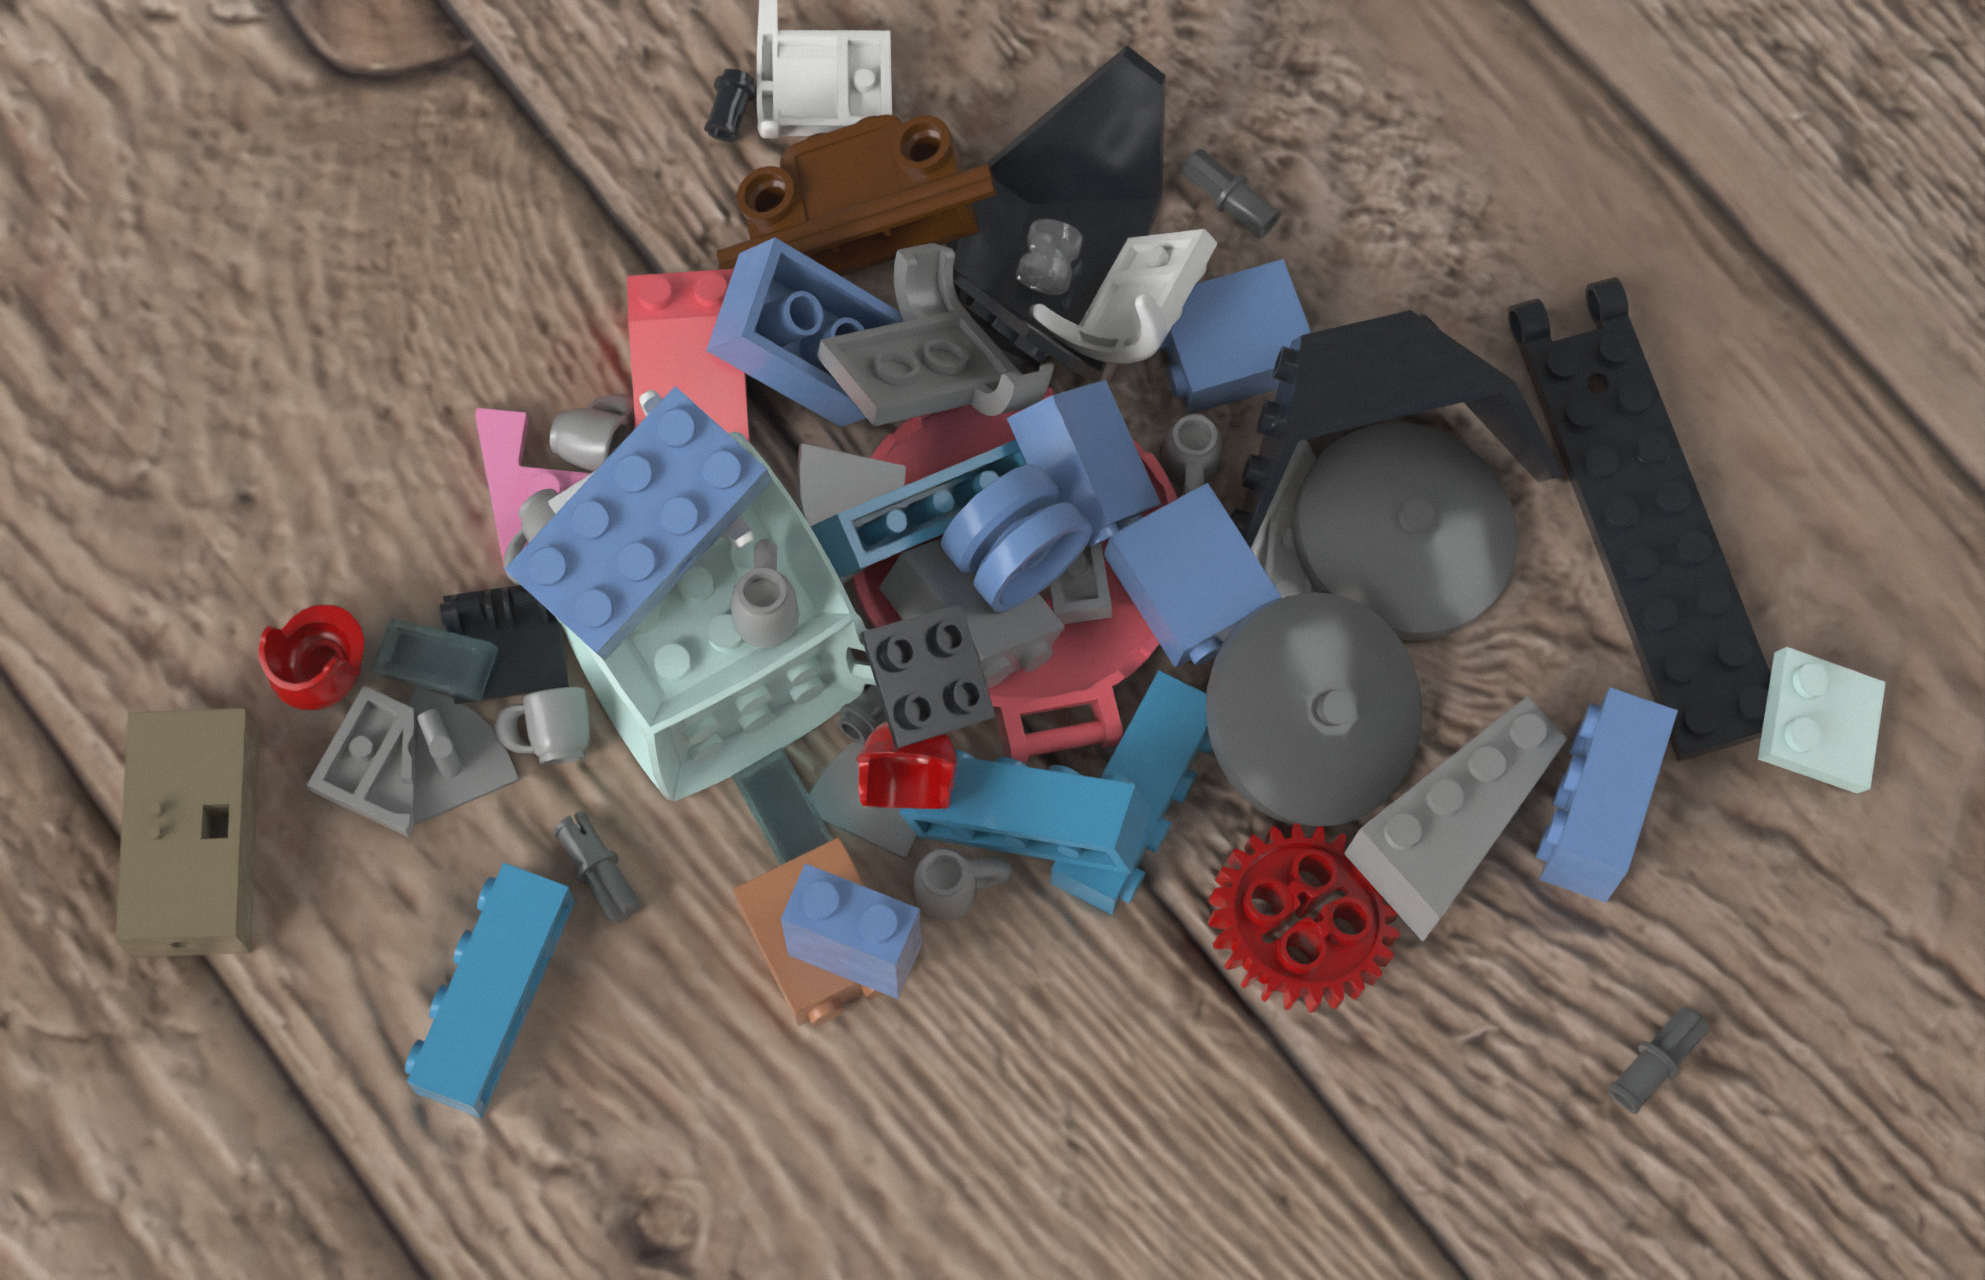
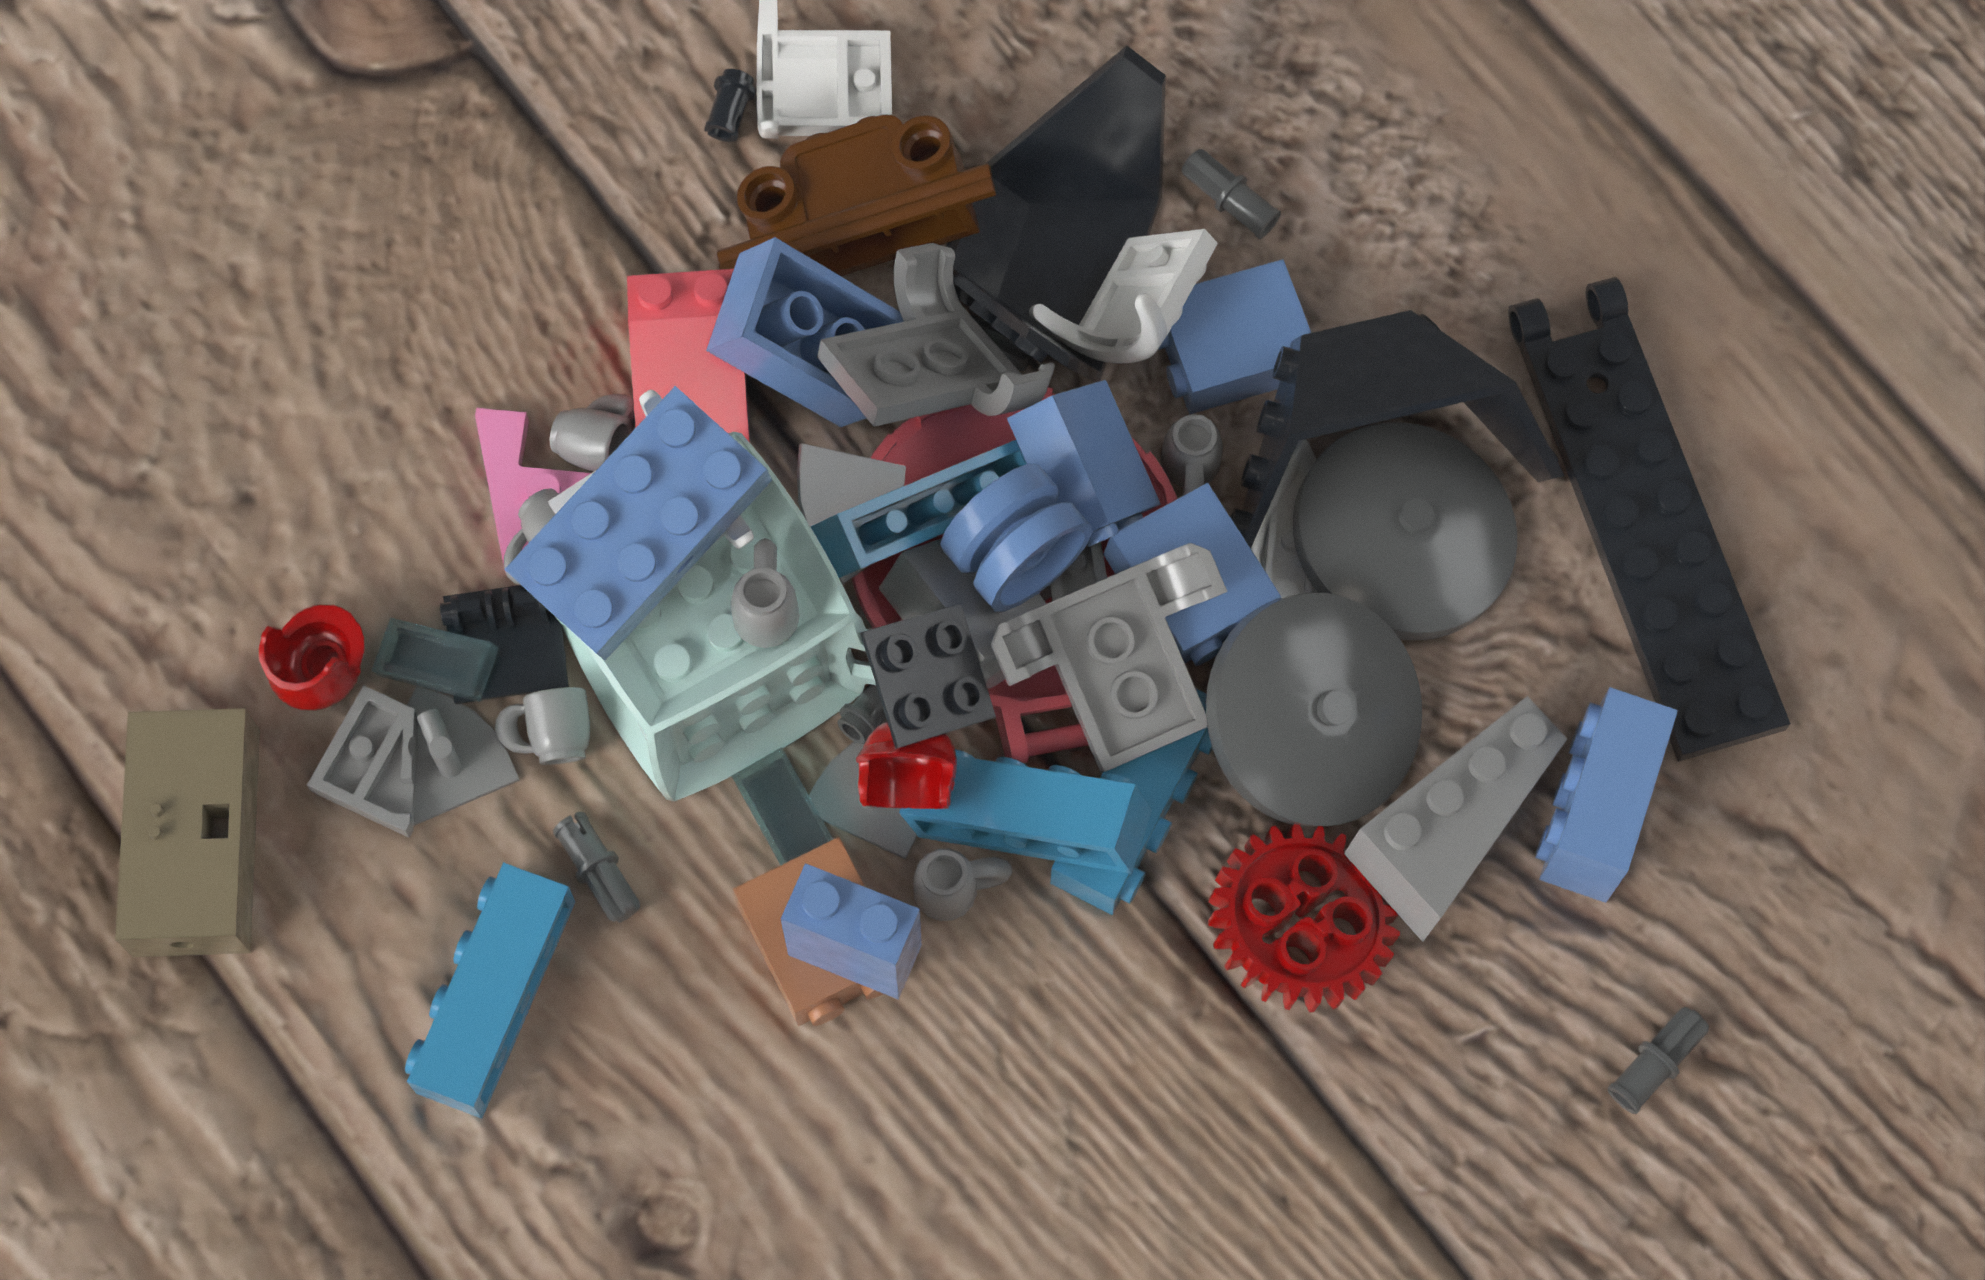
clear wheel [1016,219,1083,295] -> none
light aqua plate [1758,647,1886,794] -> none
none -> light grey piece [991,543,1227,772]

